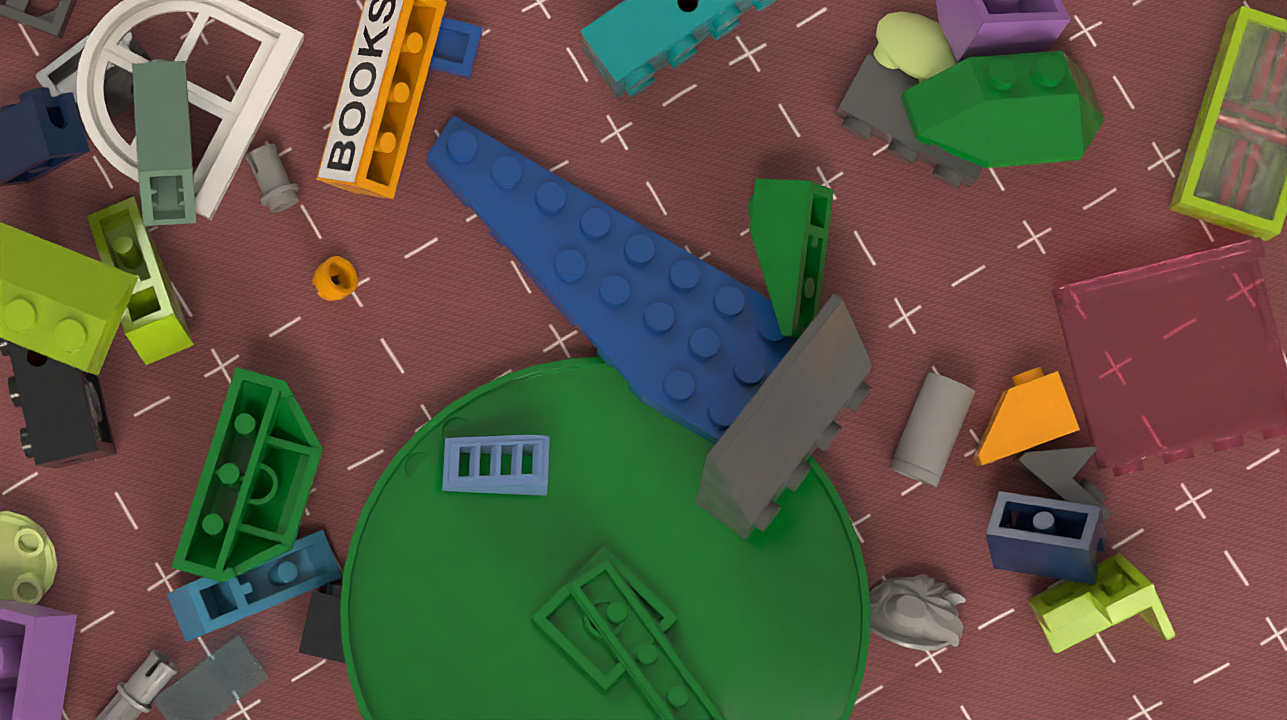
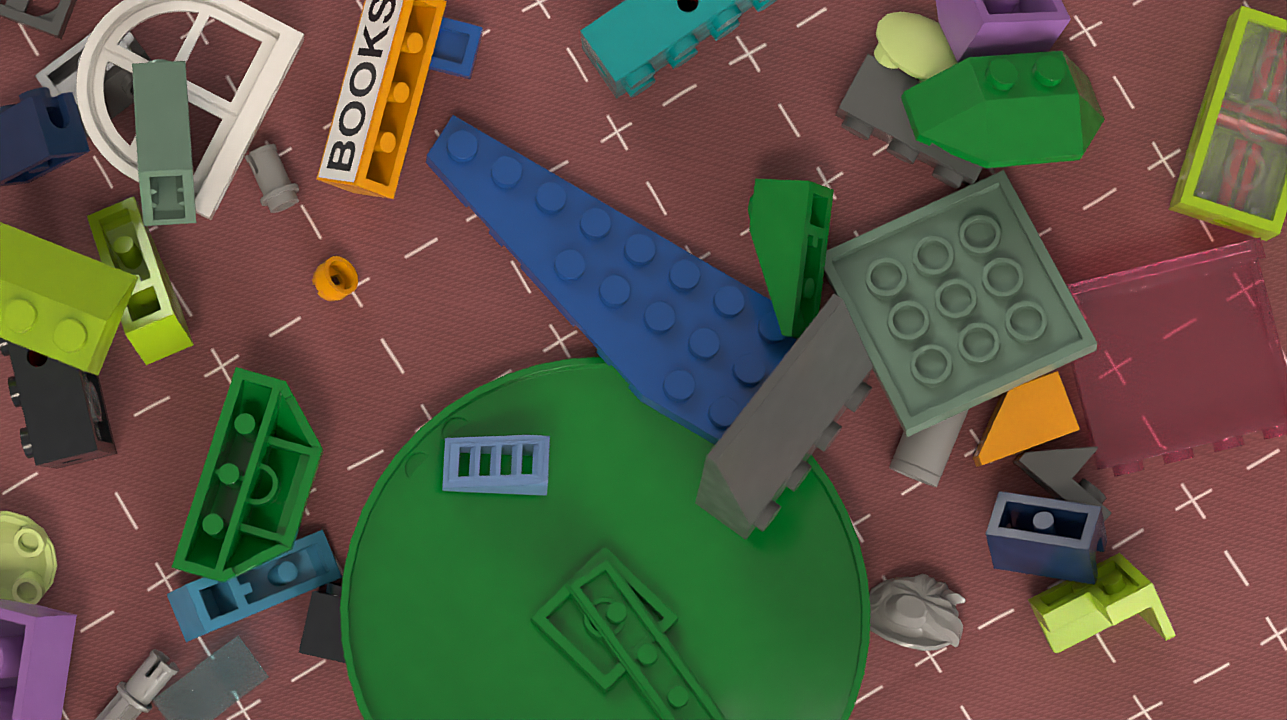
none -> sand green plate [824,170,1097,437]

